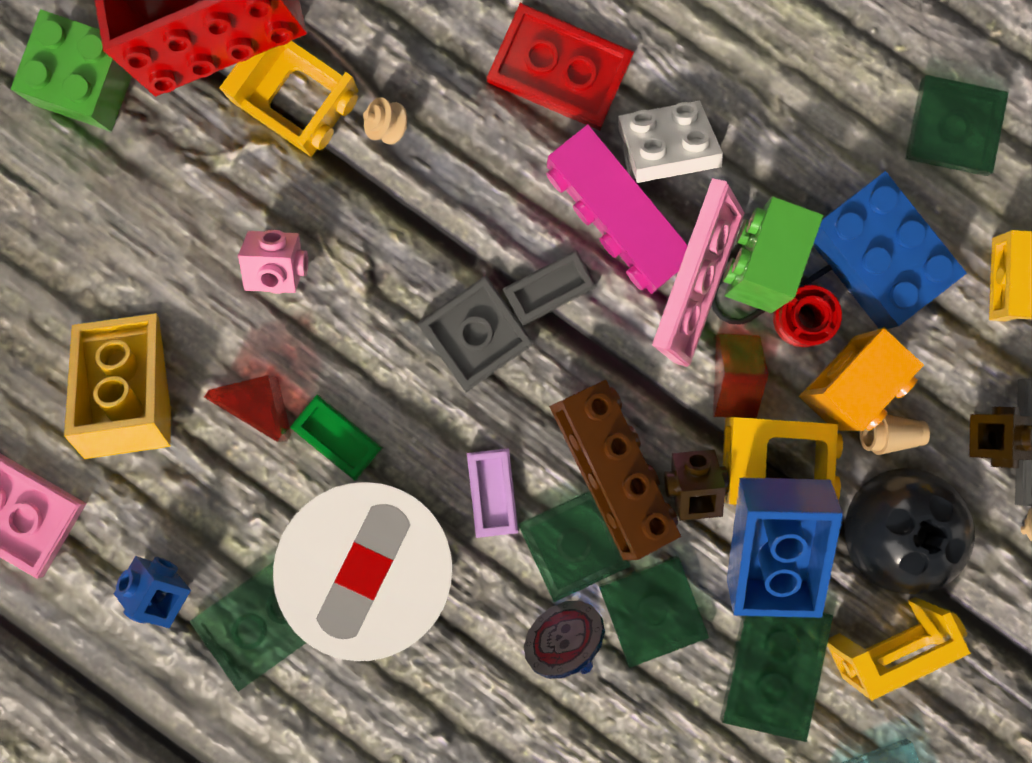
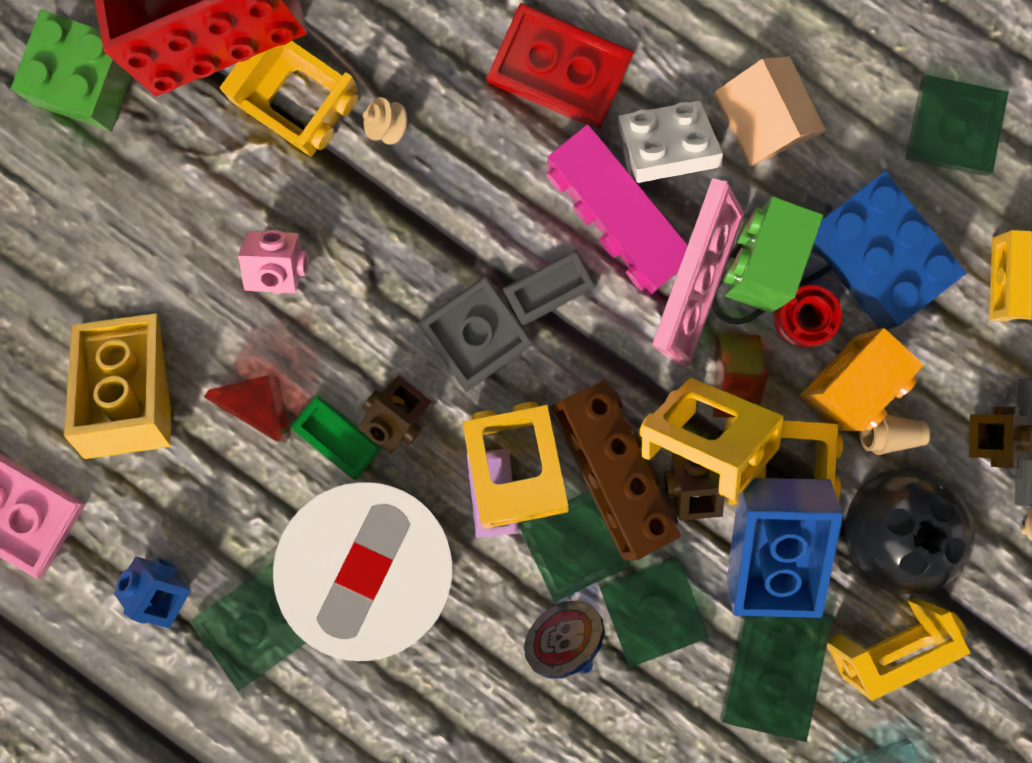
none -> dark brown brick [358,375,432,454]
none -> yellow window [462,402,568,529]
none -> yellow window [640,377,783,501]
none -> light nougat slope [714,56,826,167]

